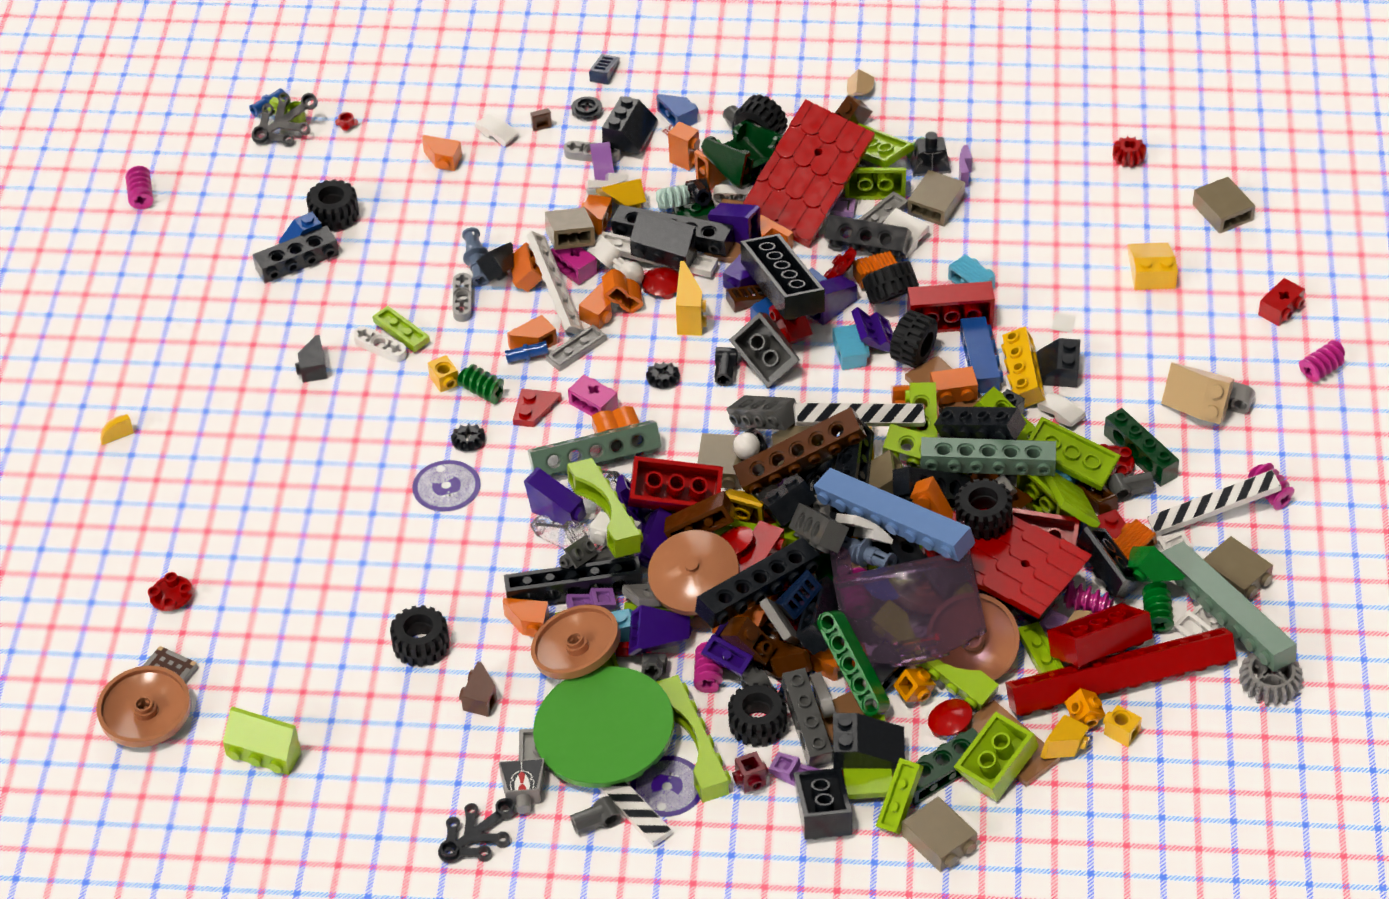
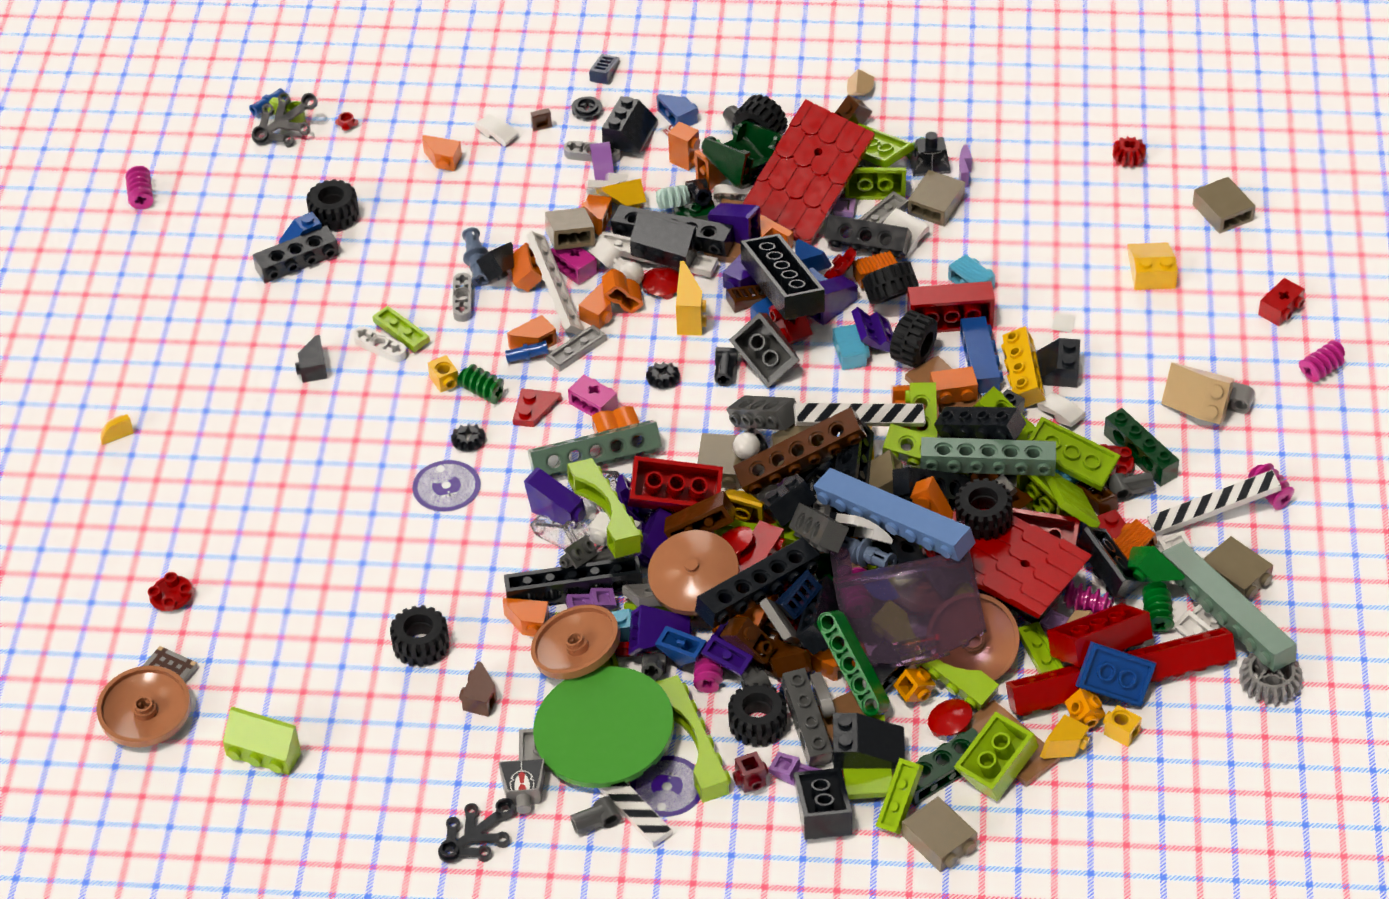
none -> blue slope [655,626,707,666]
none -> blue slope [795,239,832,271]
none -> blue tile [1075,641,1157,707]

